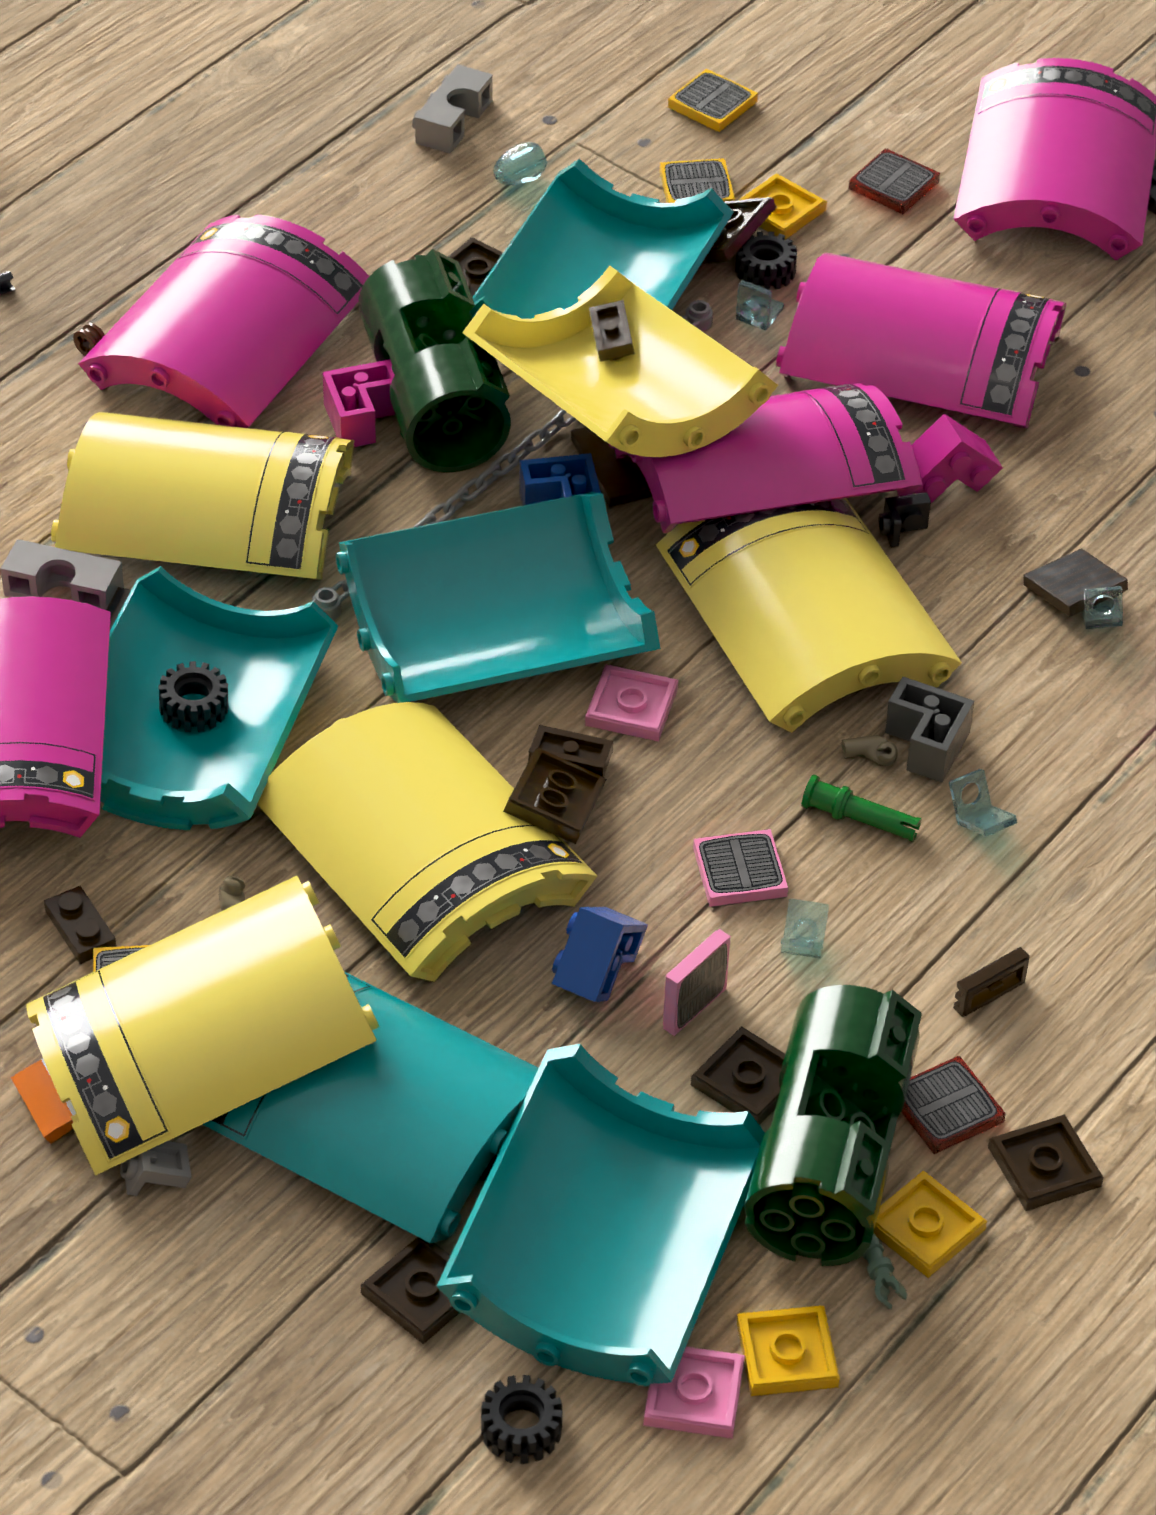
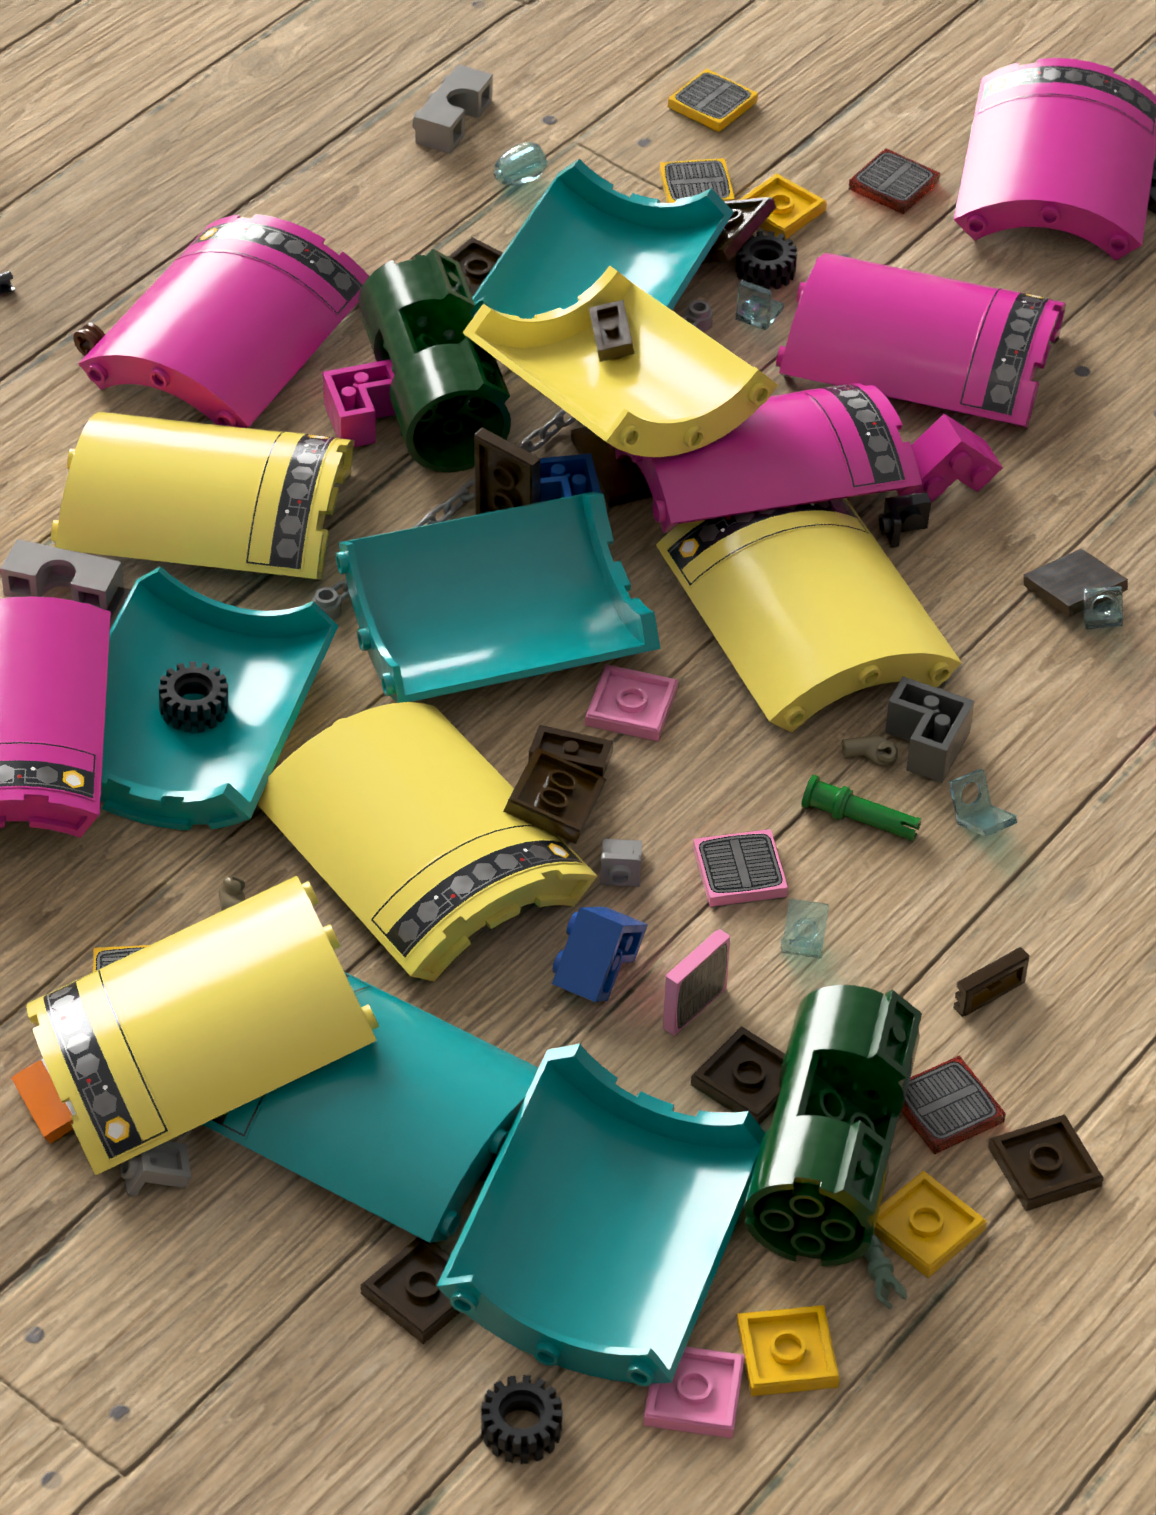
dark brown plate [44,886,116,964] -> none
none -> dark brown tile [474,428,541,515]
none -> light grey bracket [600,839,642,887]

